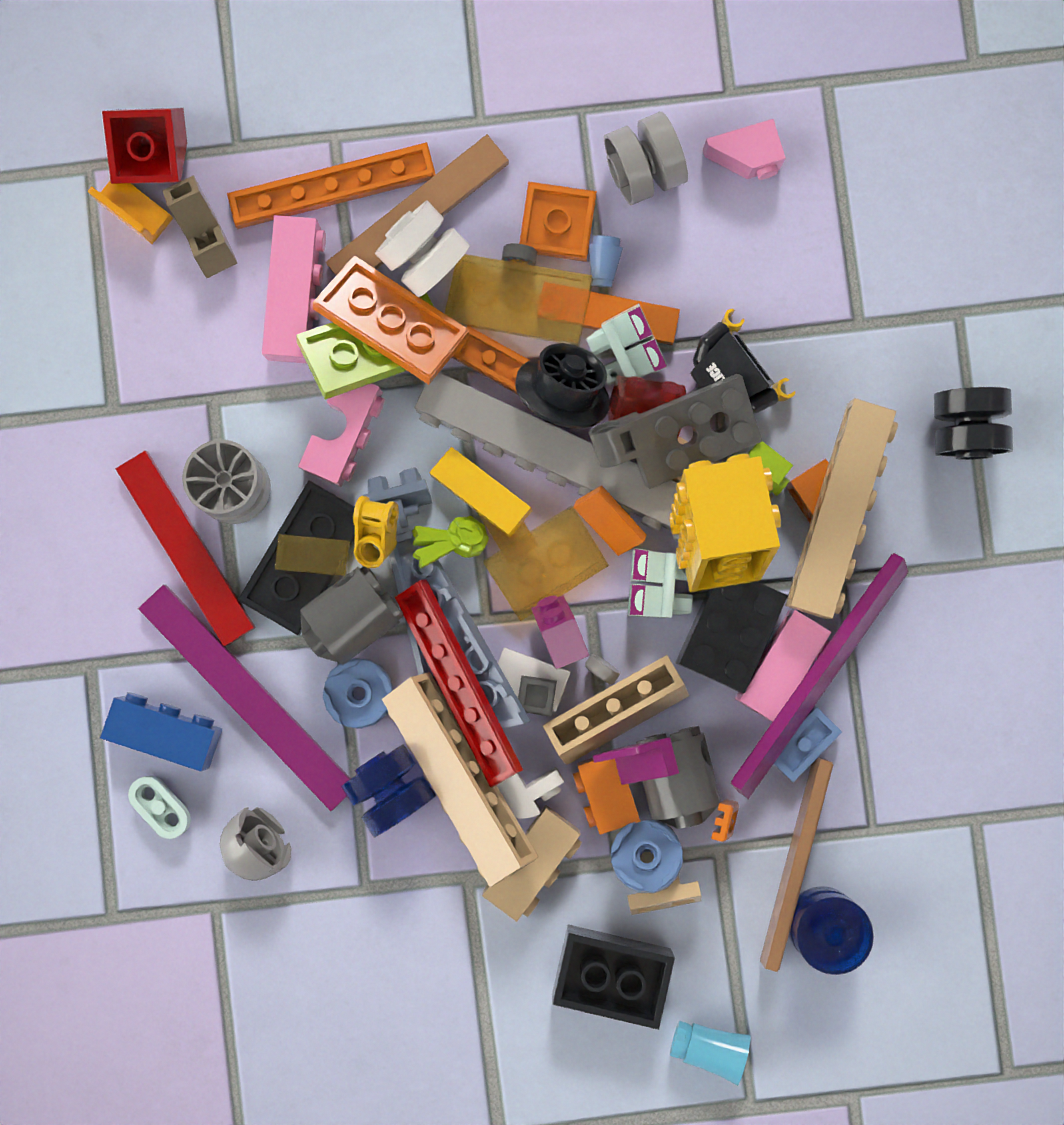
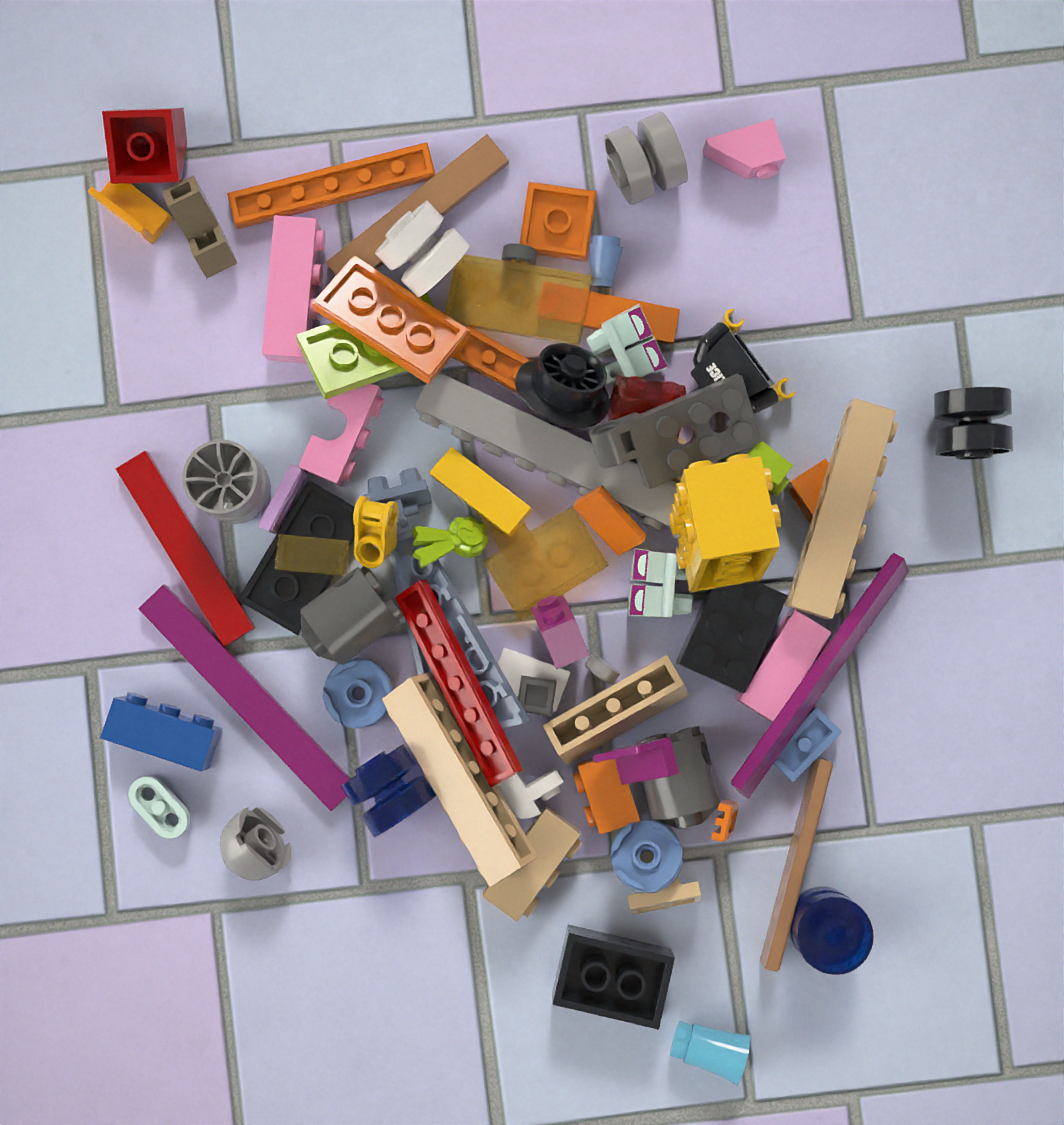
none -> lavender tile [258,464,307,534]

